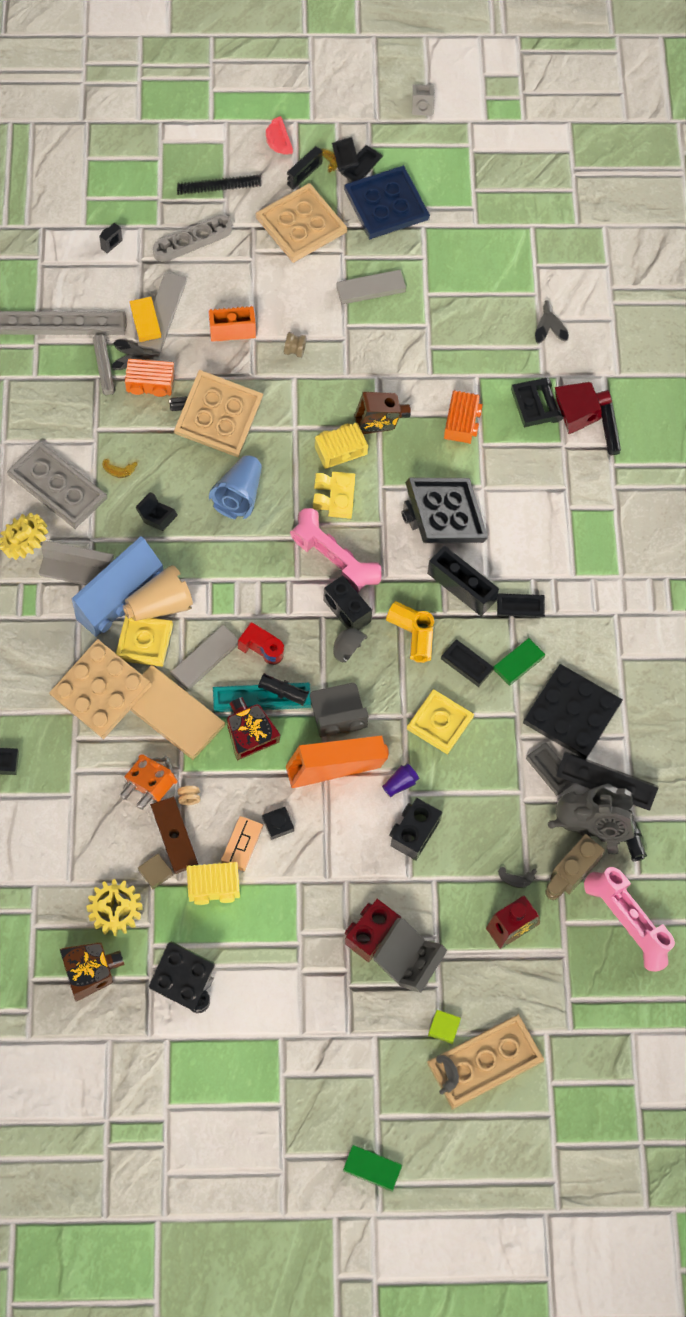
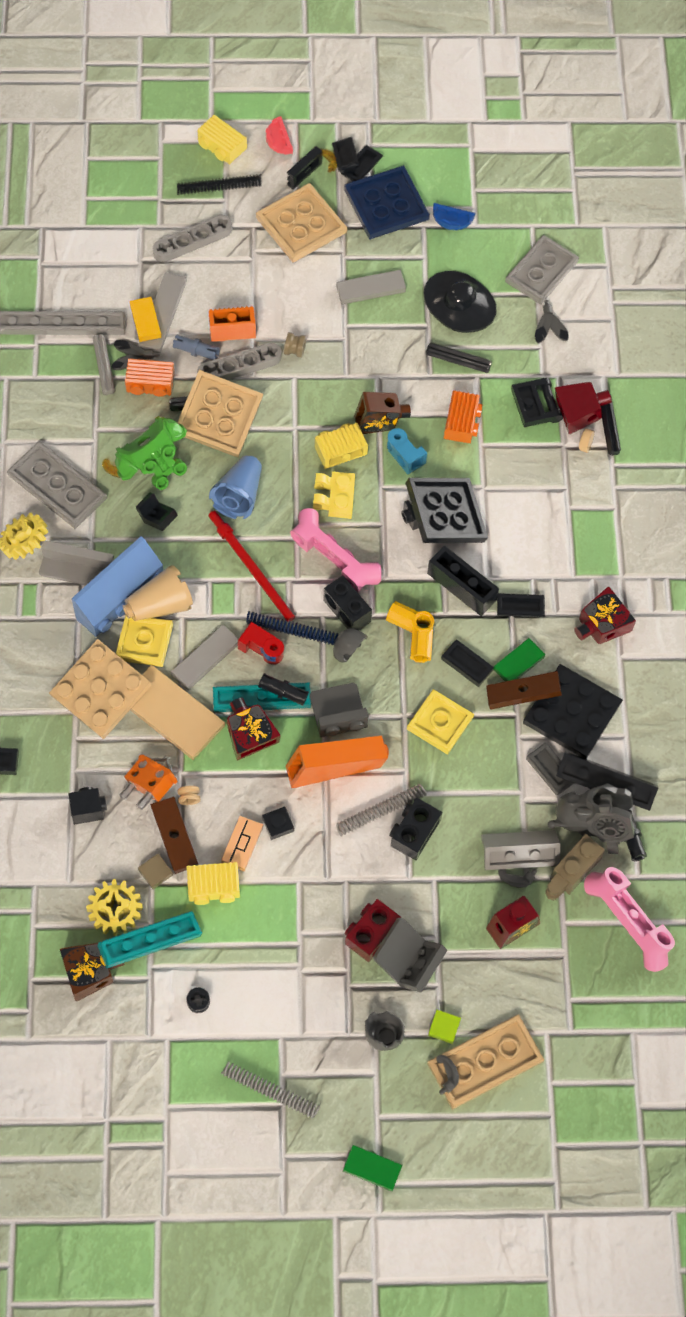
black plate [99,223,123,254] -> none
black bracket [149,941,215,1010] -> none
dark purple cone [382,763,420,798] -> none
light grey bracket [412,84,434,116] -> none
none -> black brick [68,787,107,825]
none -> teal tile [97,911,202,968]
none -> bright green piece [115,416,187,490]
none -> sand blue pin [173,334,220,360]
none -> light yellow brick [197,115,247,164]
none -> light grey beam [197,343,281,380]
none -> red bar [208,510,295,622]
none -> light grey piece [221,1061,320,1119]
none -> dark blue piece [246,611,338,646]
none -> light grey piece [336,784,427,836]
none -> dark grey hair [365,1011,405,1051]
none -> dark azure leg [387,428,427,475]
none -> black hat [424,271,496,333]
none -> black axle [426,343,492,373]
none -> blue plate [433,203,475,230]
none -> light grey panel [481,830,560,870]
none -> reddish brown tile [486,671,562,710]
none -> light grey tile [505,235,579,305]
none -> torso [574,587,636,644]
none -> tan tile [579,429,595,453]

